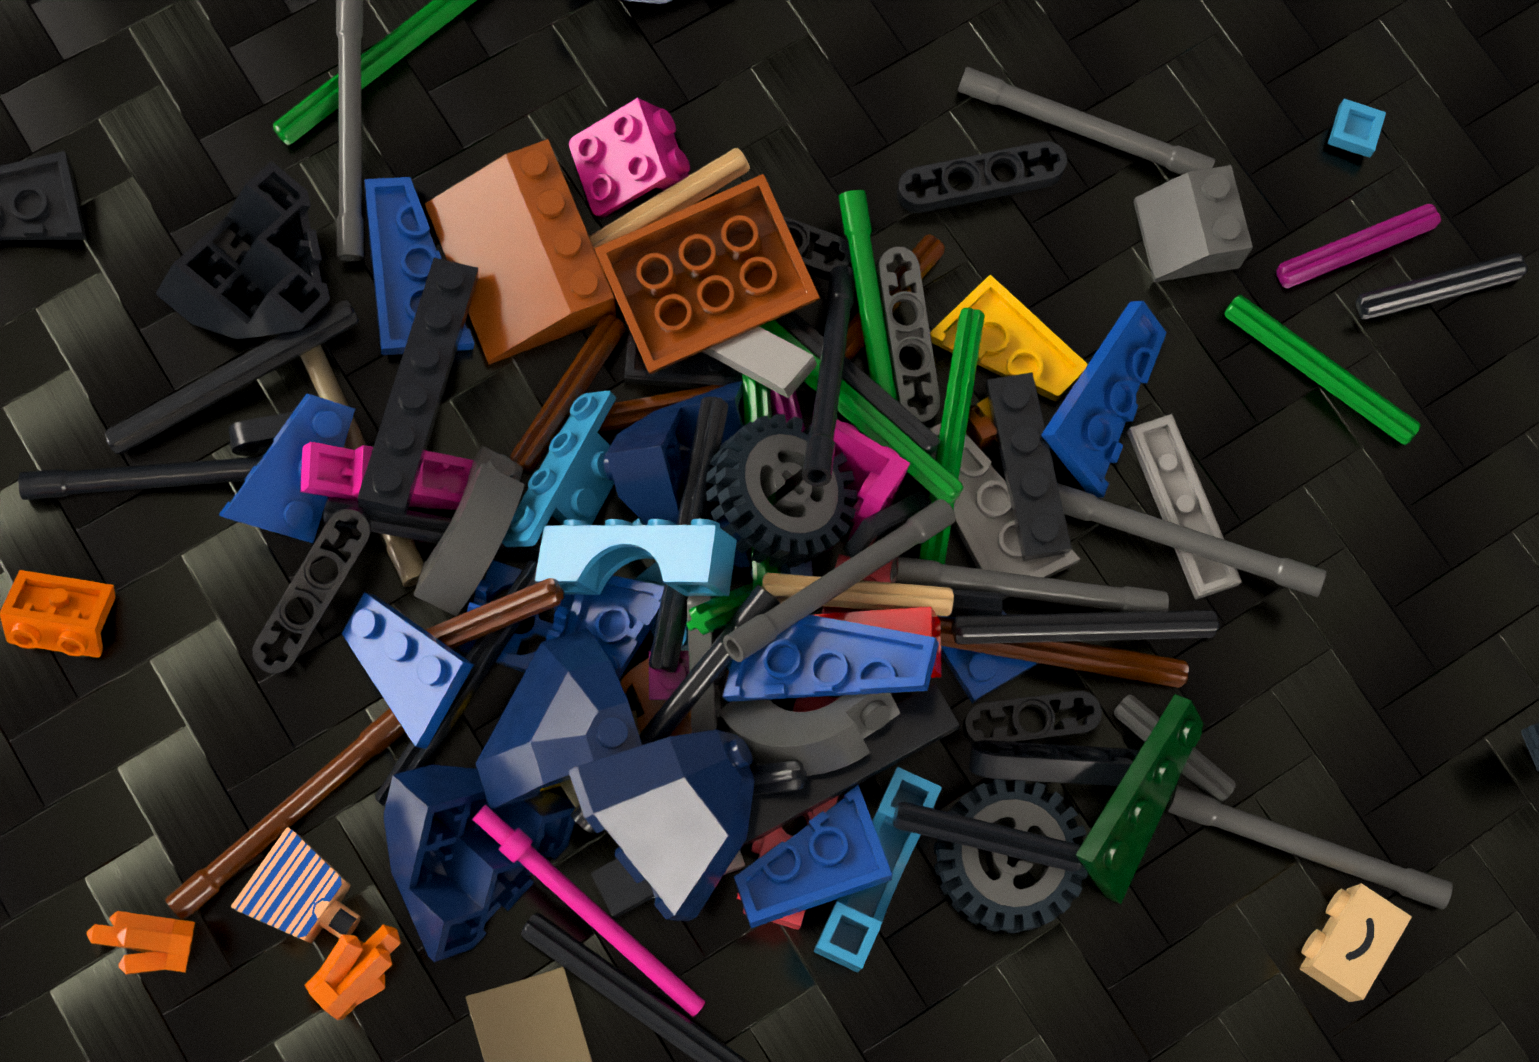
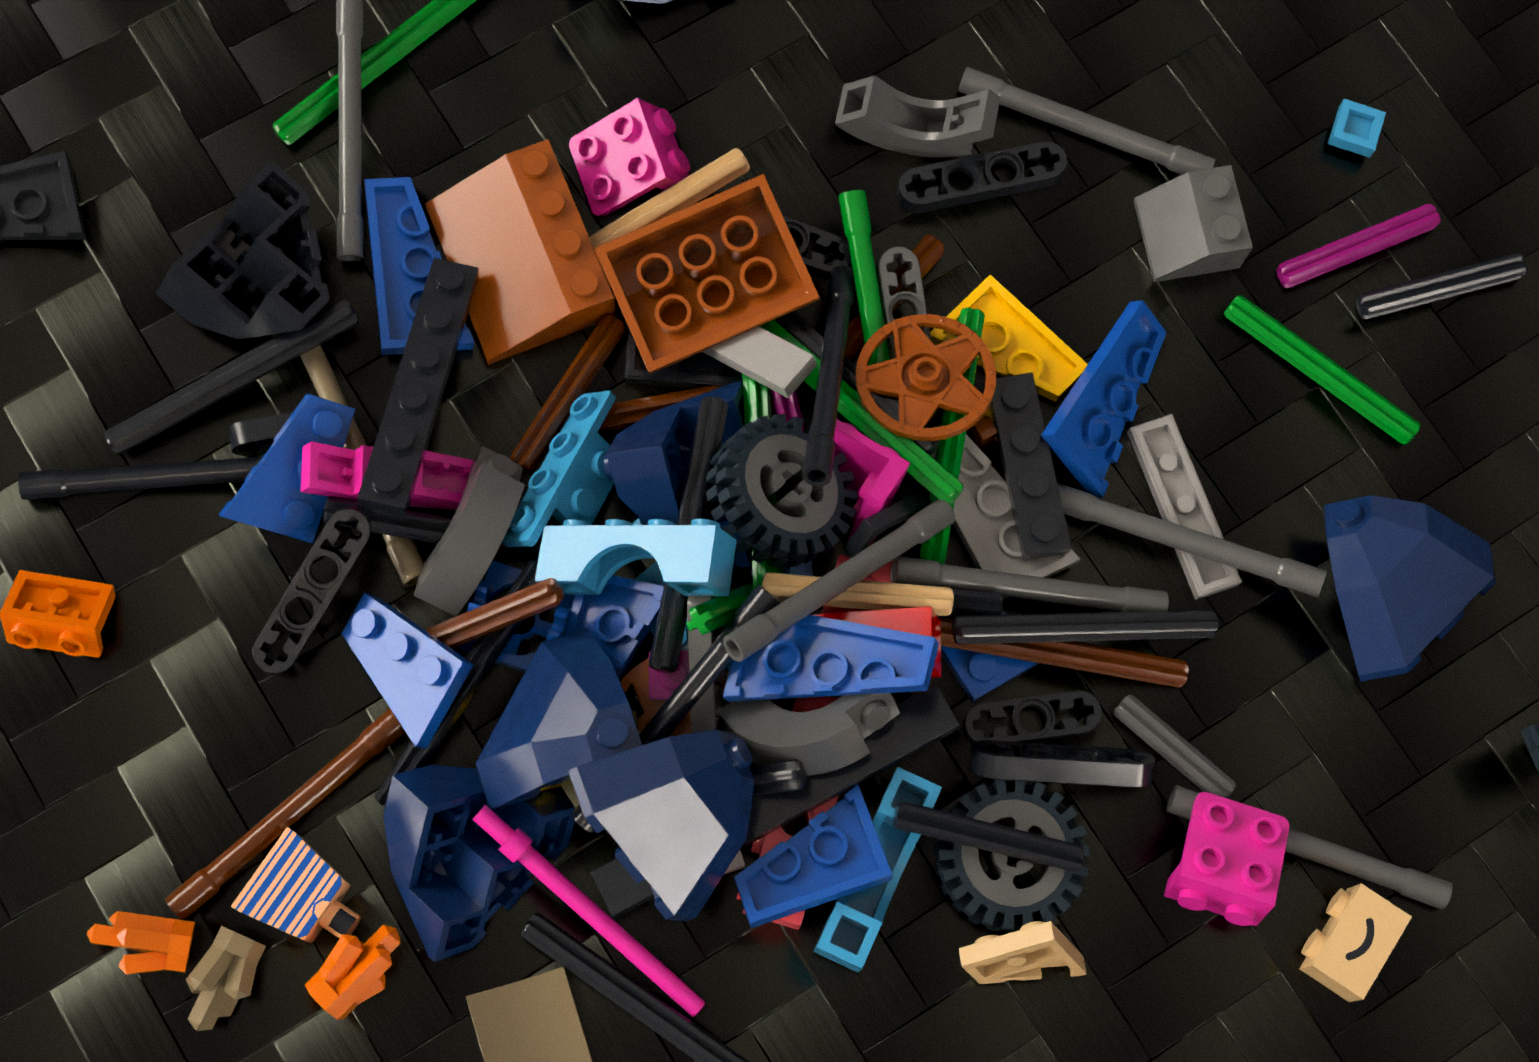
dark green wing [1076,694,1204,904] -> none
none -> dark tan rock [186,926,266,1031]
none -> dark grey arch [835,75,1001,158]
none -> dark orange wheel [856,314,996,441]
none -> tan wing [959,921,1087,984]
none -> dark pink bracket [1164,792,1290,926]
none -> dark blue brick [1324,495,1496,682]

